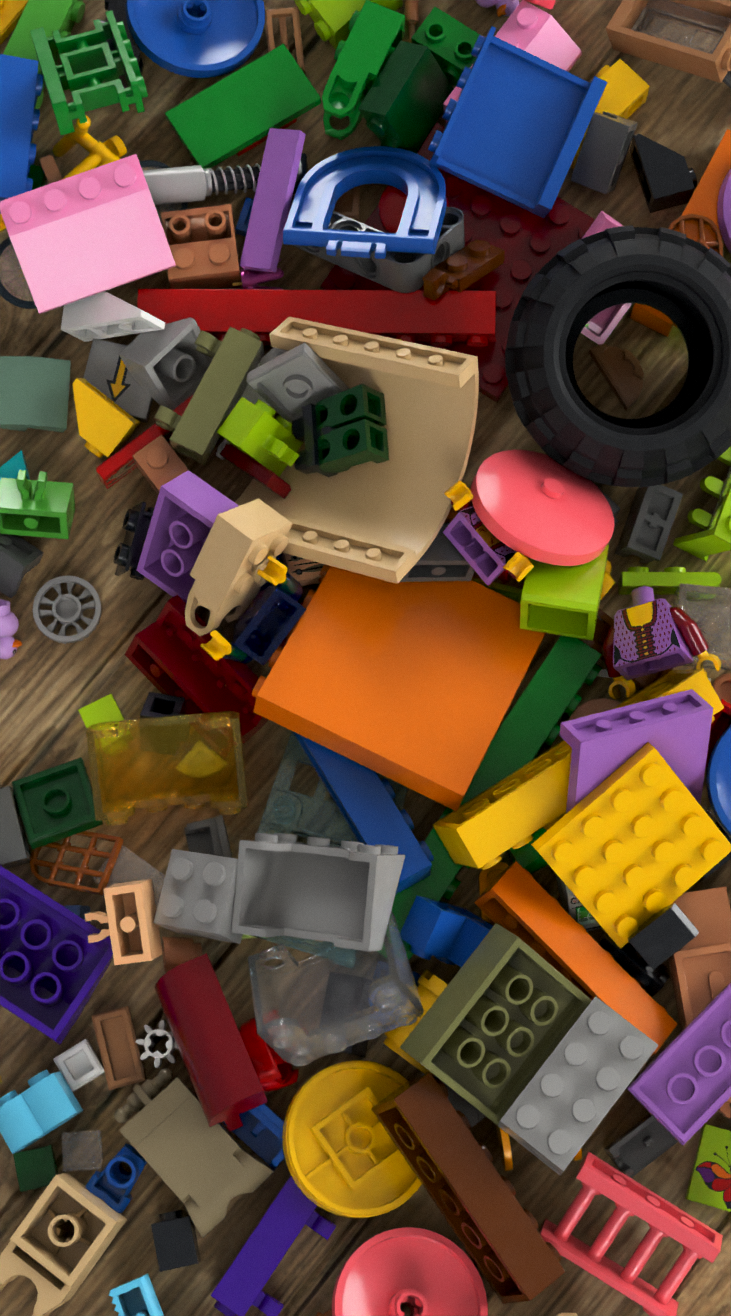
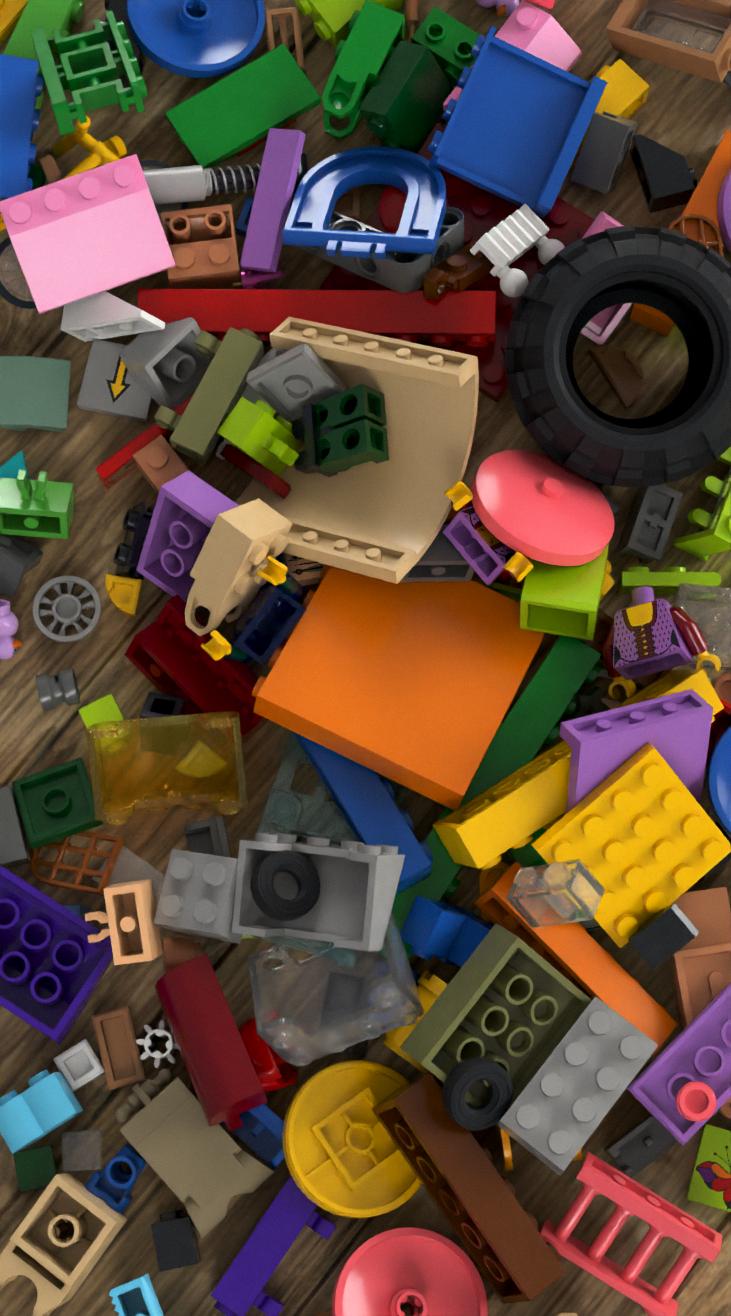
yellow slope [72,378,140,458] -> none
black hinge [598,933,670,997] -> none
none -> dark grey wheel [36,668,81,711]
none -> yellow tile [105,574,143,617]
none -> black tyre [250,850,320,921]
none -> black tyre [442,1057,513,1130]
none -> white gear [470,203,565,298]
none -> clear brick [506,859,605,928]
none -> pearl dark grey piece [570,686,610,720]
none -> coral tile [675,1082,716,1122]

